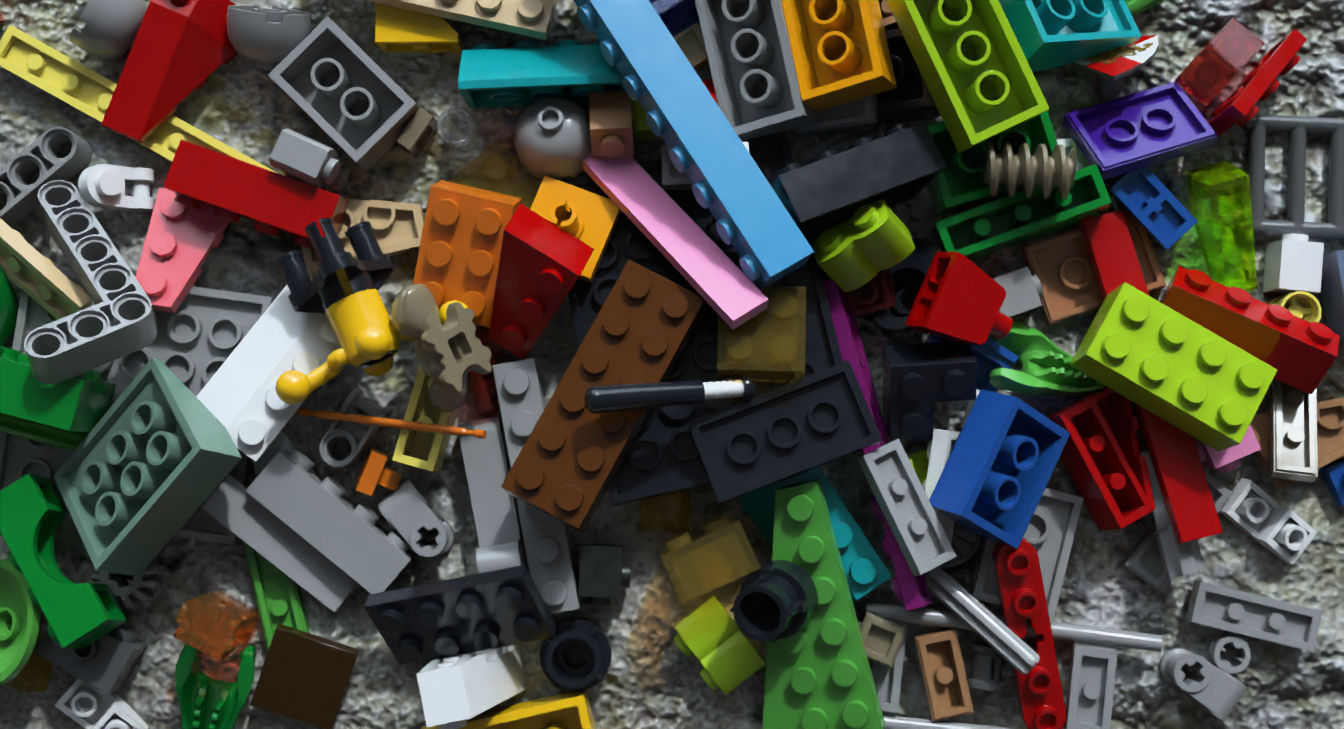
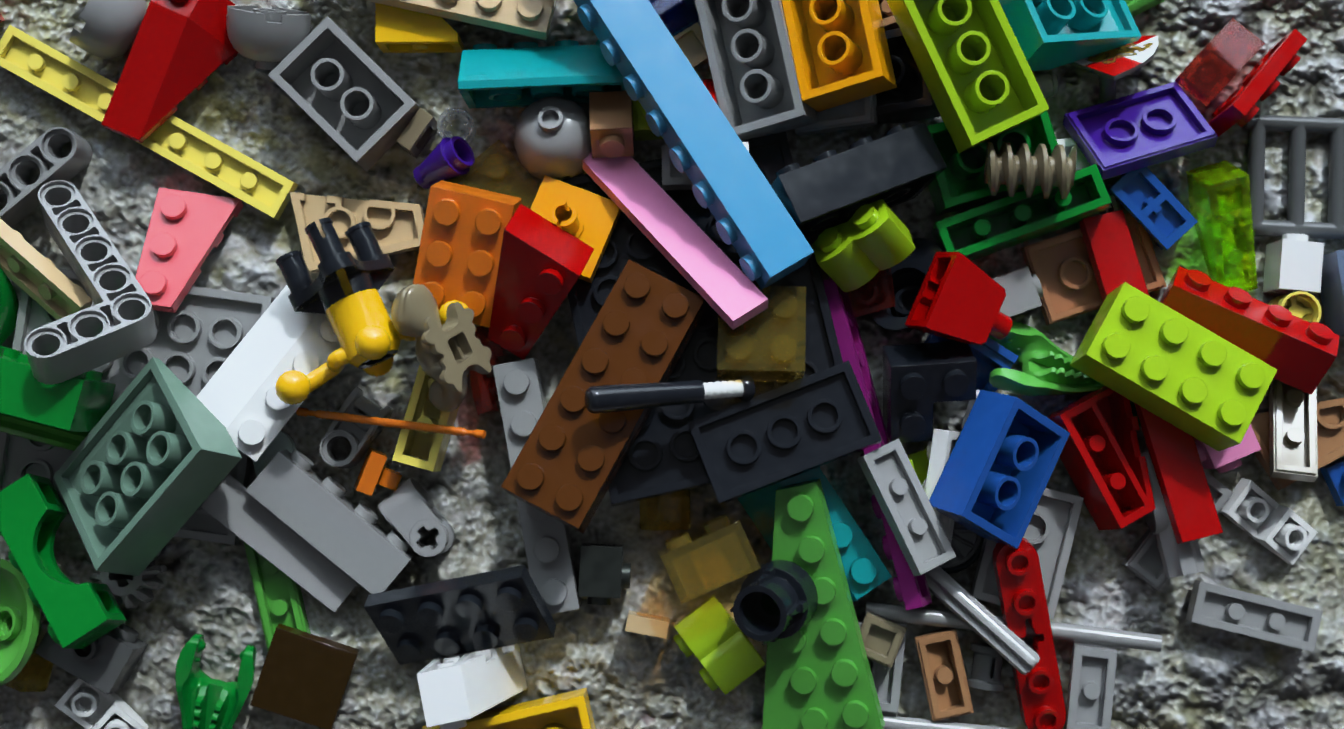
white plate [78,164,154,212] -> none
red brick [163,140,349,251] -> none
clear orange brick [173,590,260,661] -> none
light grey brick [269,128,350,193] -> none
light grey beam [458,415,530,574] -> none
black piece [540,617,612,692] -> none
light grey piece [1159,648,1247,723] -> none
light grey bush [1206,634,1251,674] -> none
none -> dark purple cone [413,136,475,189]
none -> tan tile [625,610,670,639]

